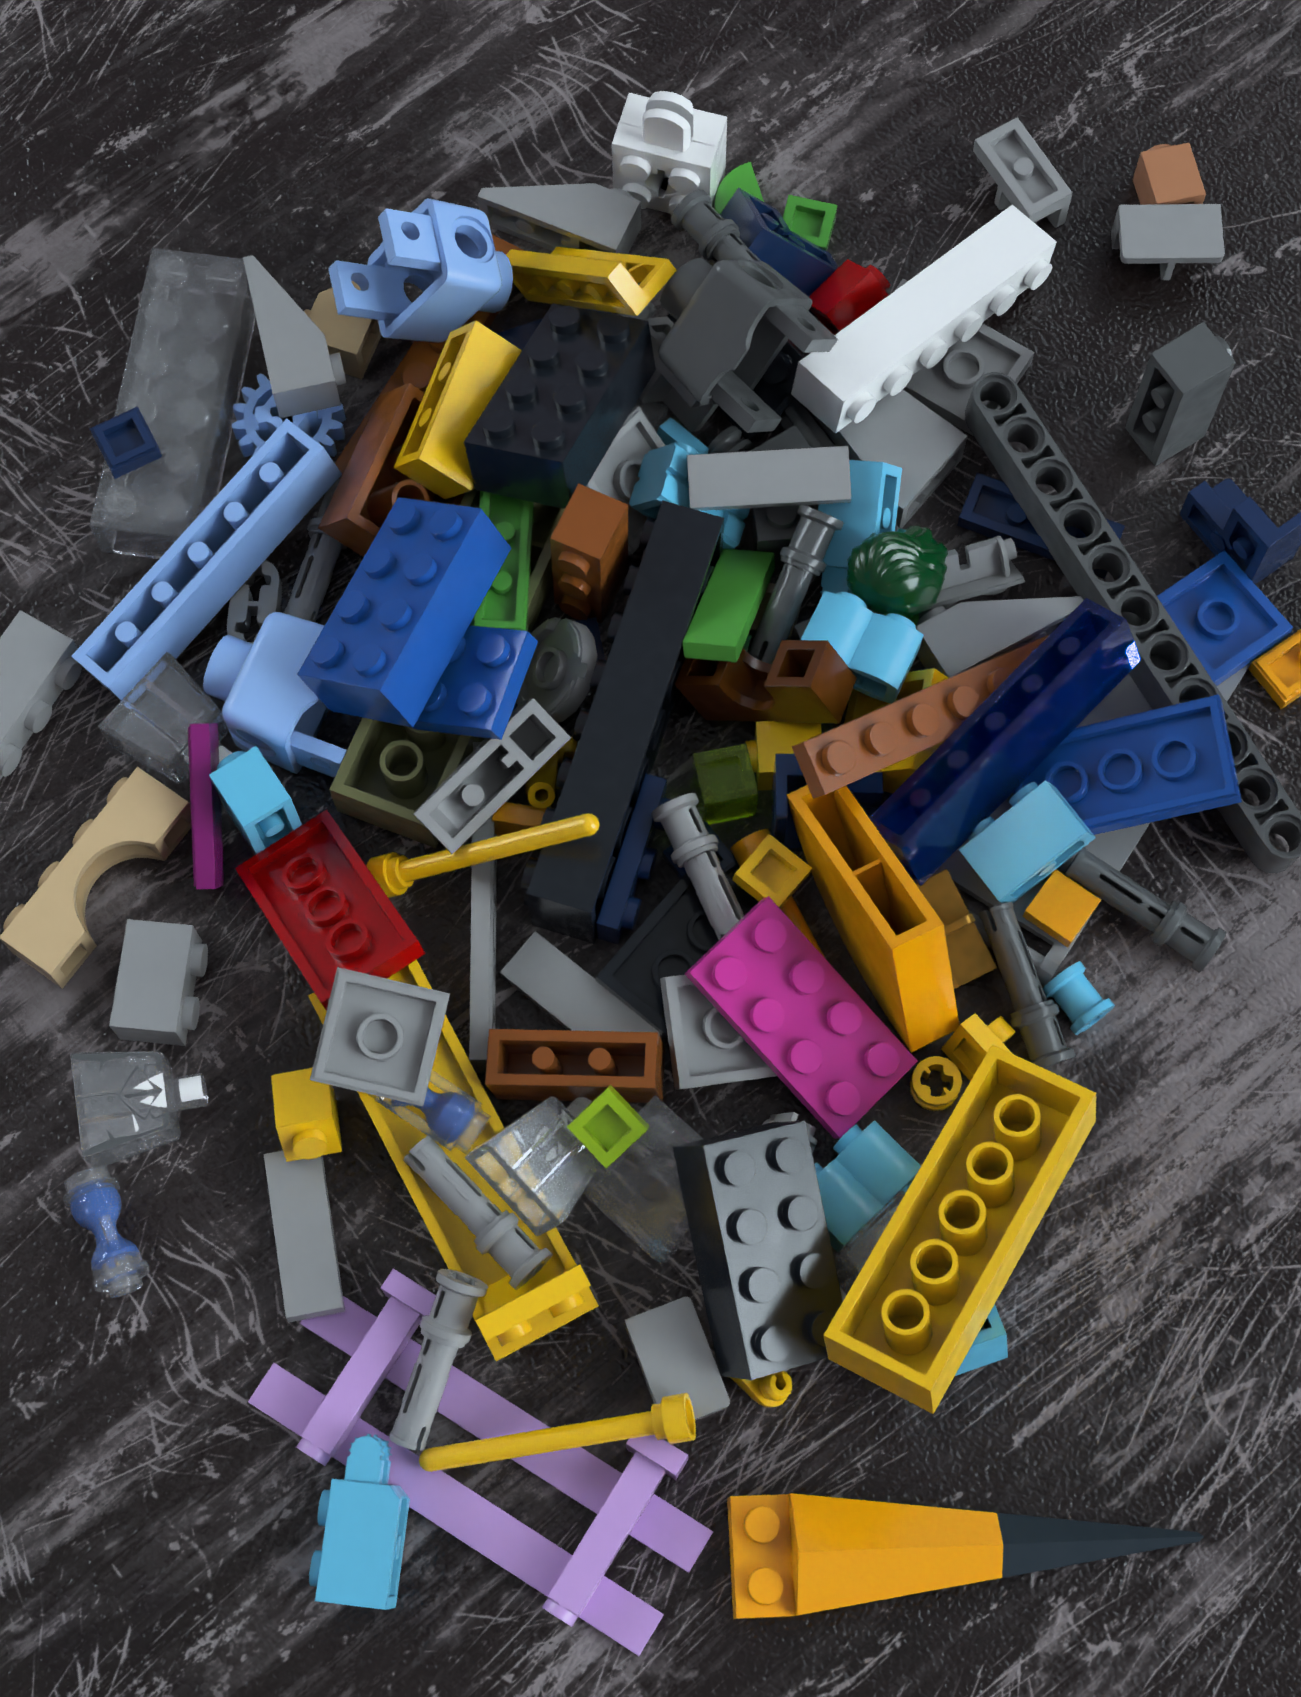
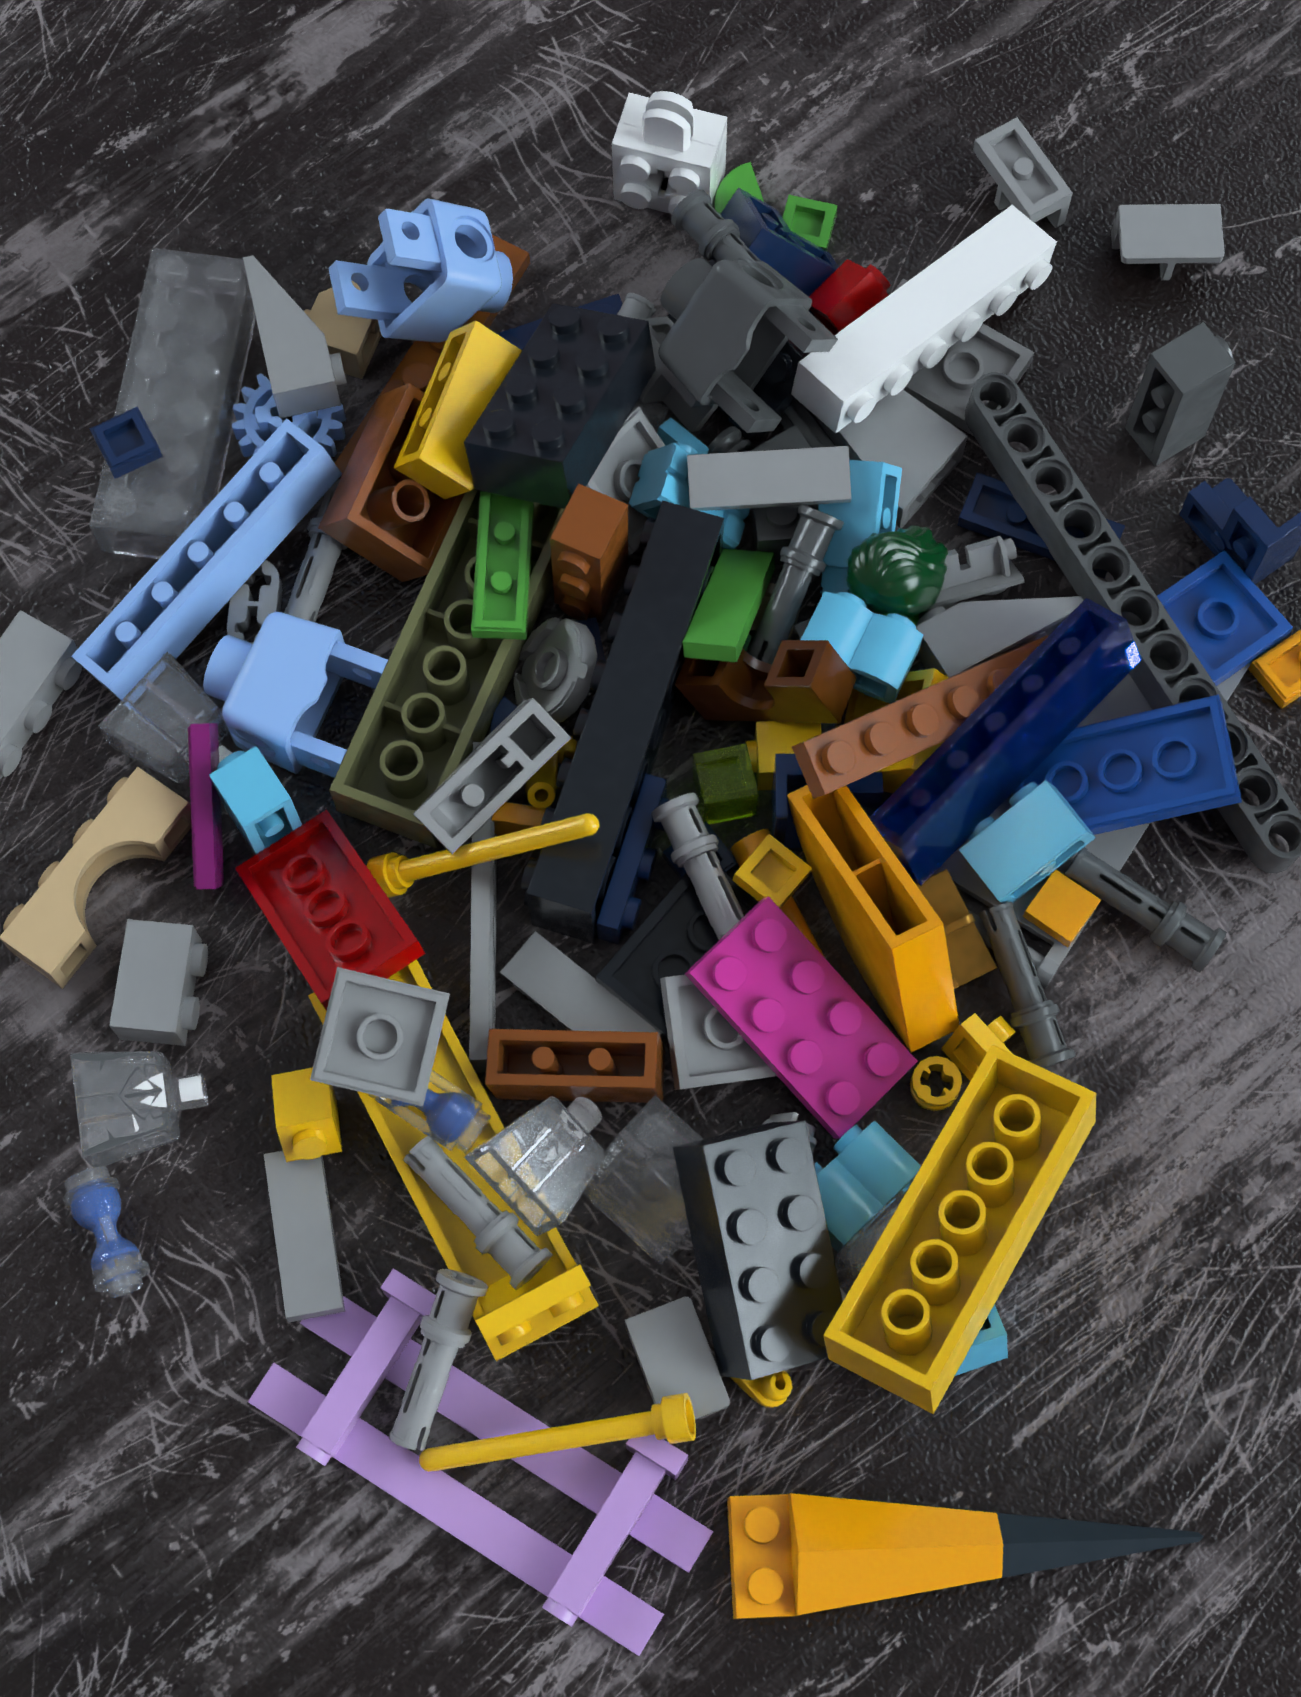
blue brick [297,497,511,728] -> none
medium azure hinge [309,1434,410,1610] -> none
blue plate [413,625,538,740] -> none
light grey slope [477,183,641,254] -> none
yellow fence [506,246,677,316] -> none
lime tile [567,1085,650,1169] -> none
medium azure bush [1042,961,1115,1035] -> none
nougat brick [1132,143,1206,205] -> none

